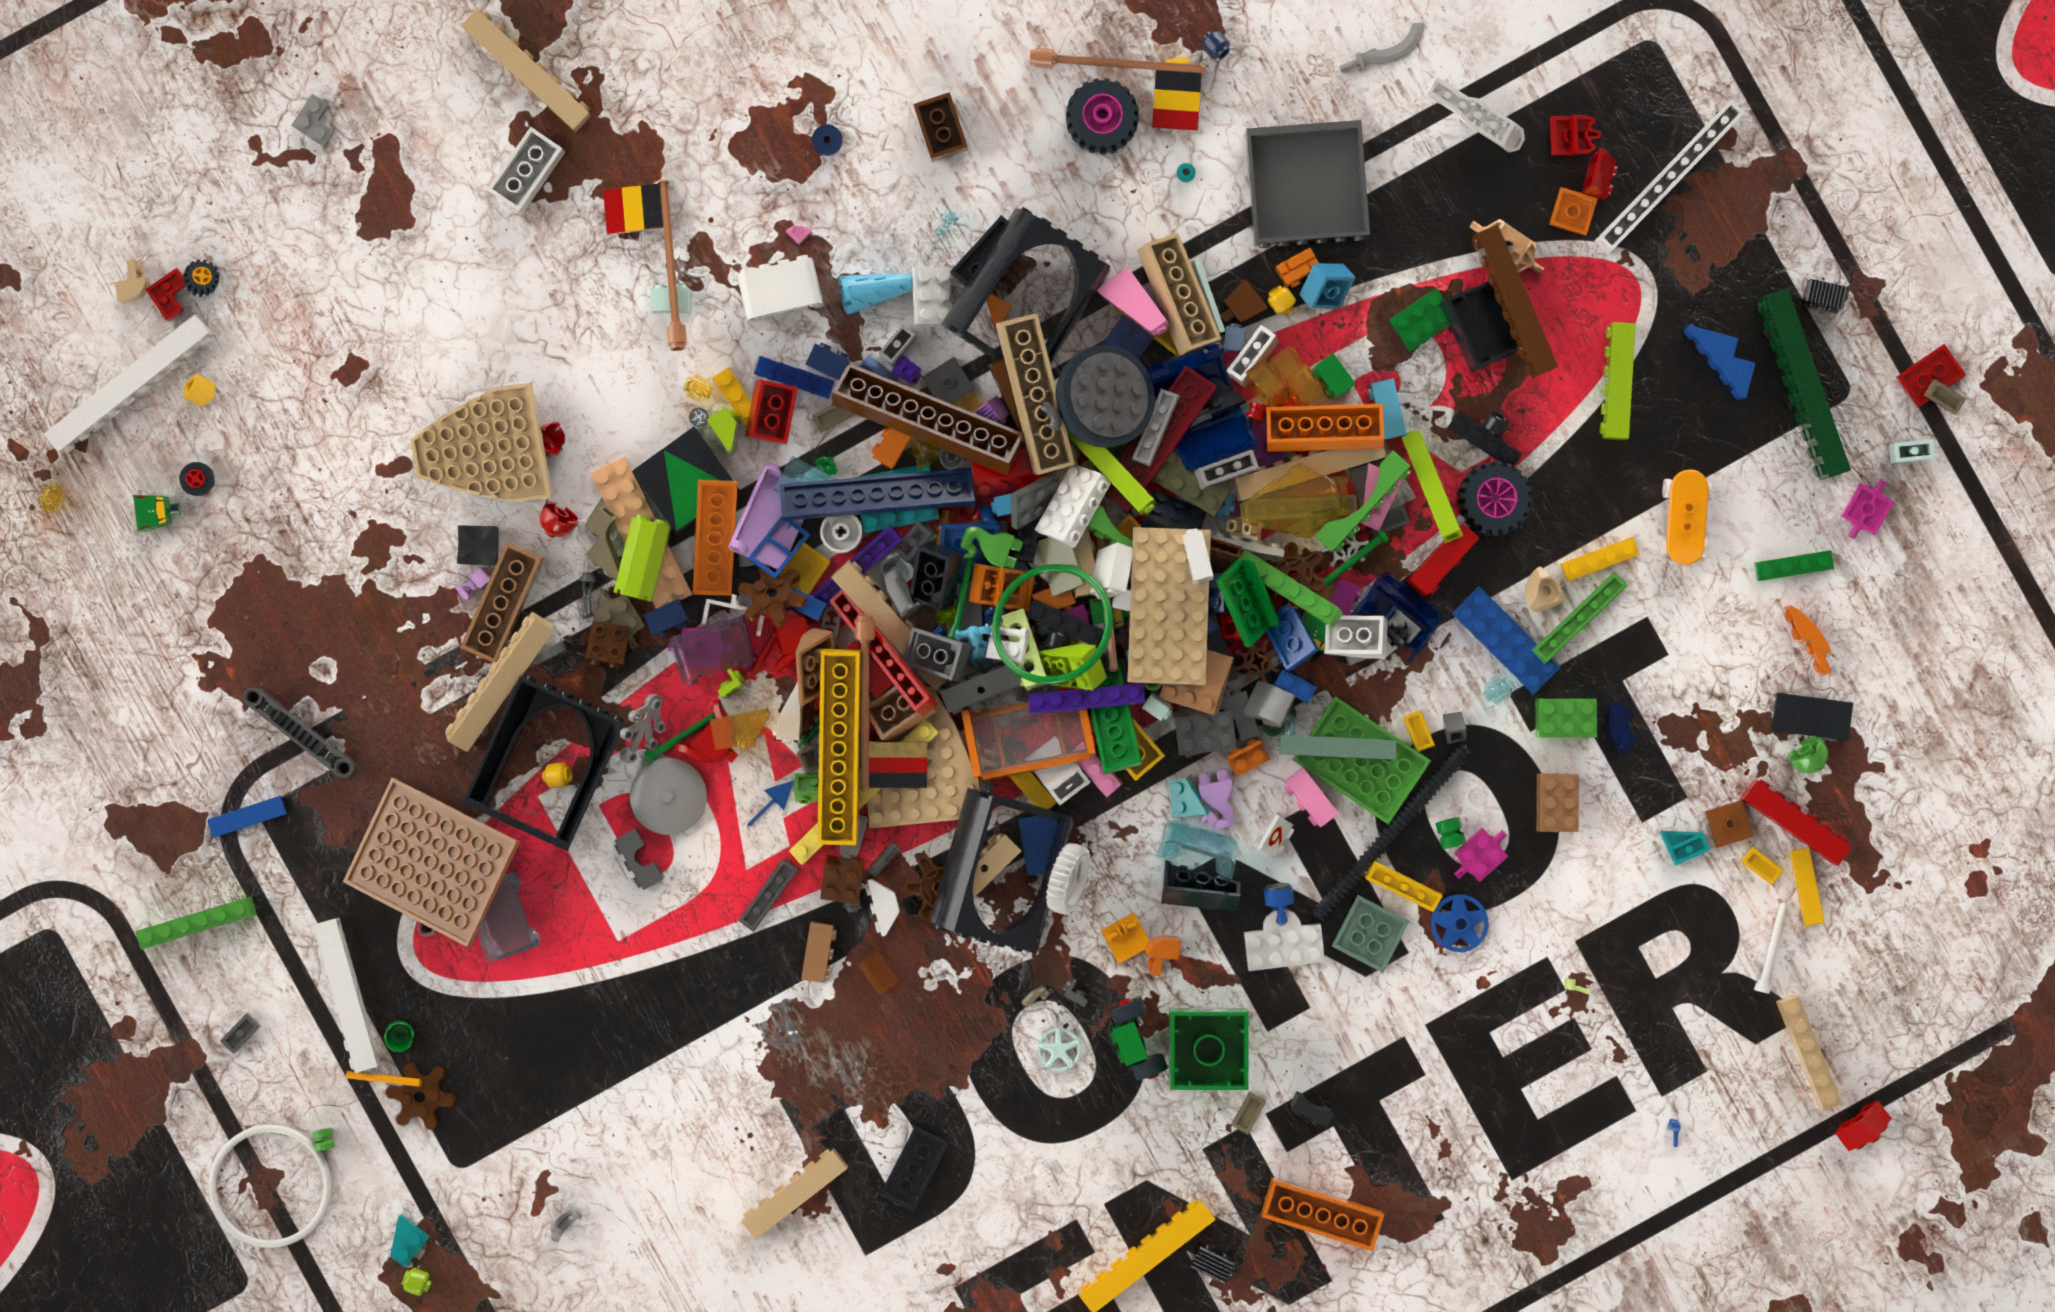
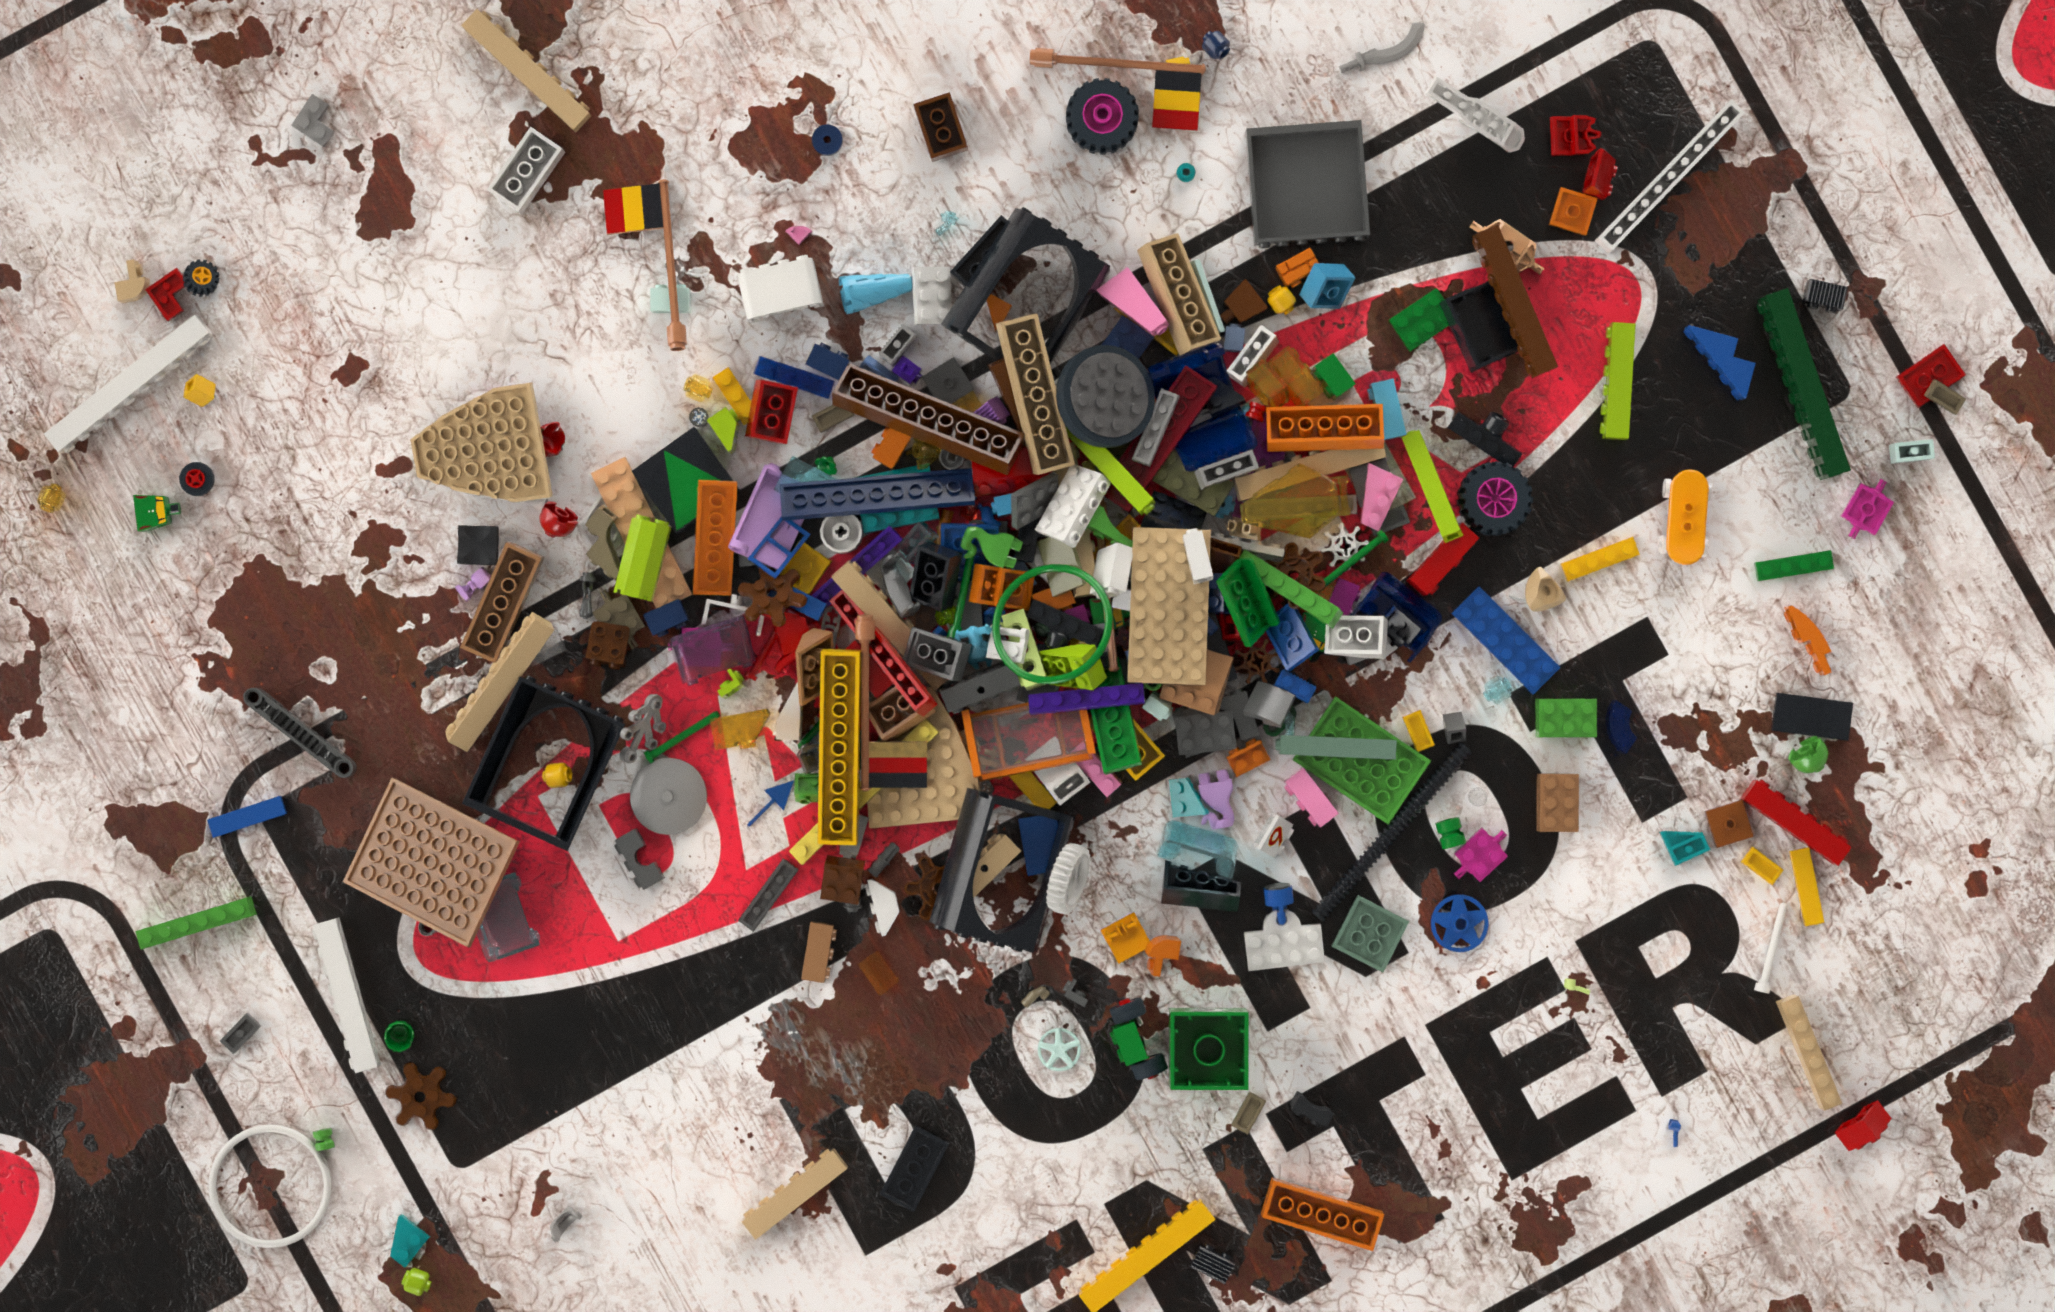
light orange bar [346,1071,422,1087] -> none
red torso [673,698,739,763] -> none
dark grey arm [1040,401,1063,430] -> none
bright green arch [1315,451,1411,553] -> none
yellow plate [1365,861,1442,912] -> none
bright green tile [1532,572,1627,664] -> none

